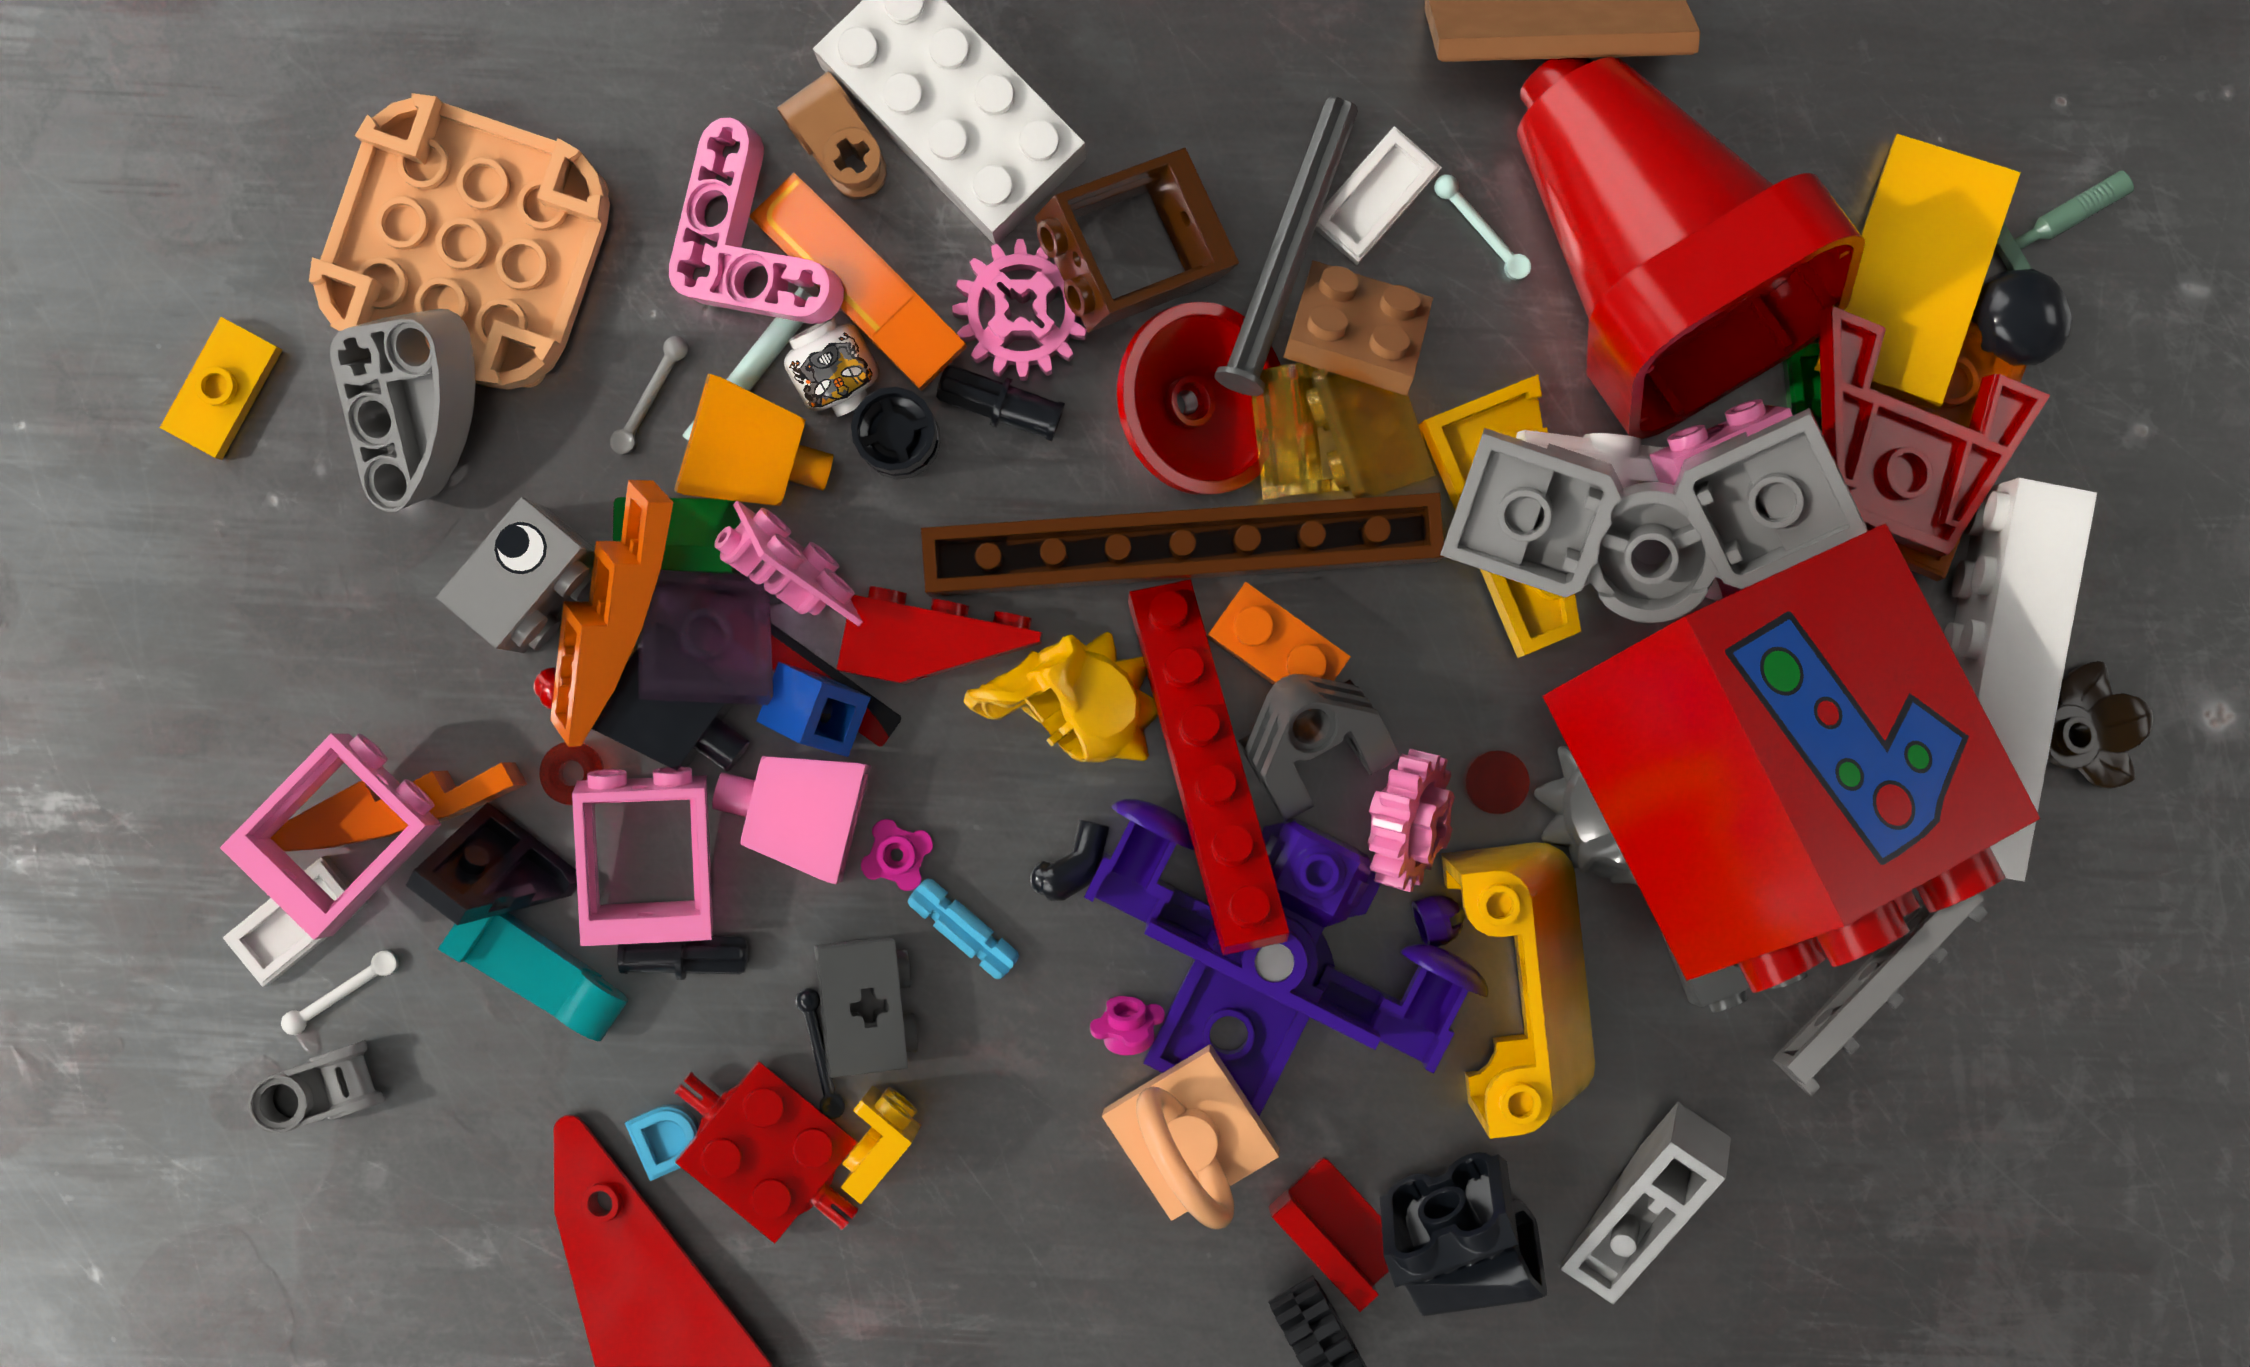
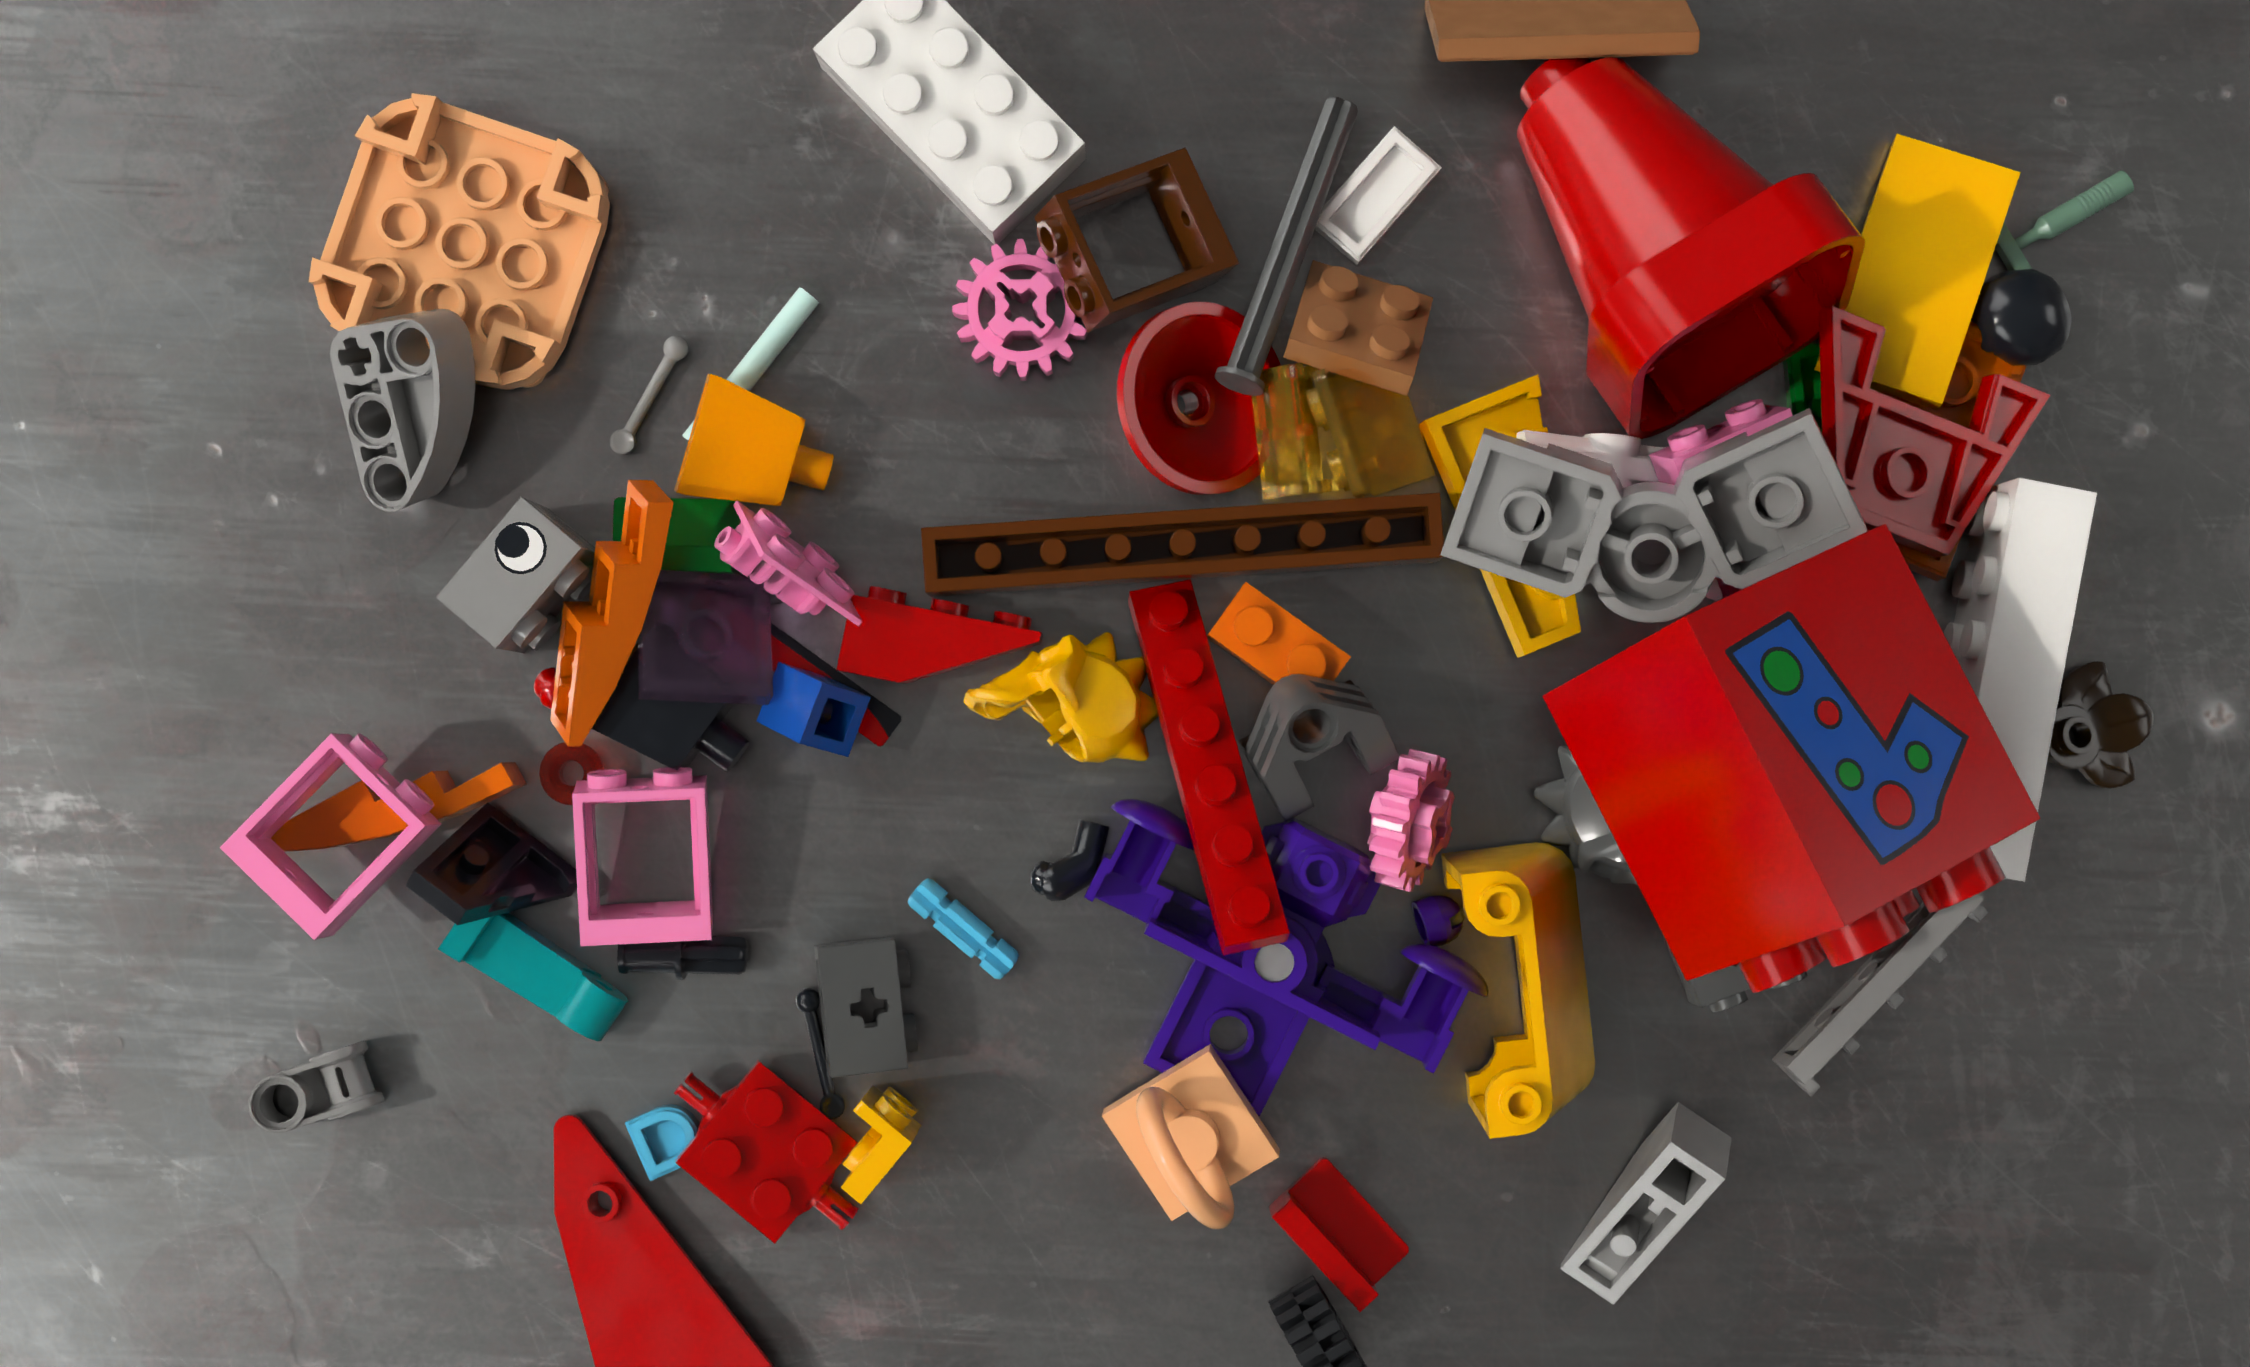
yellow plate [159,317,283,460] -> none
white tile [223,856,368,987] -> none
white hinge [281,950,399,1035] -> none
bright pink beam [669,117,844,324] -> none
bright pink torso [712,756,871,884] -> none
orange slope [749,173,967,391] -> none
medium nougat piece [777,71,887,200] -> none
head [784,317,879,417] -> none
black wheel [851,387,941,480] -> none
dark pink plate [861,819,933,891] -> none
black axle [936,365,1065,441] -> none
dark pink plate [1090,996,1165,1055] -> none
black piece [1380,1152,1547,1316] -> none
light aqua hinge [1434,174,1531,281] -> none
clear red tile [1463,750,1530,814] -> none

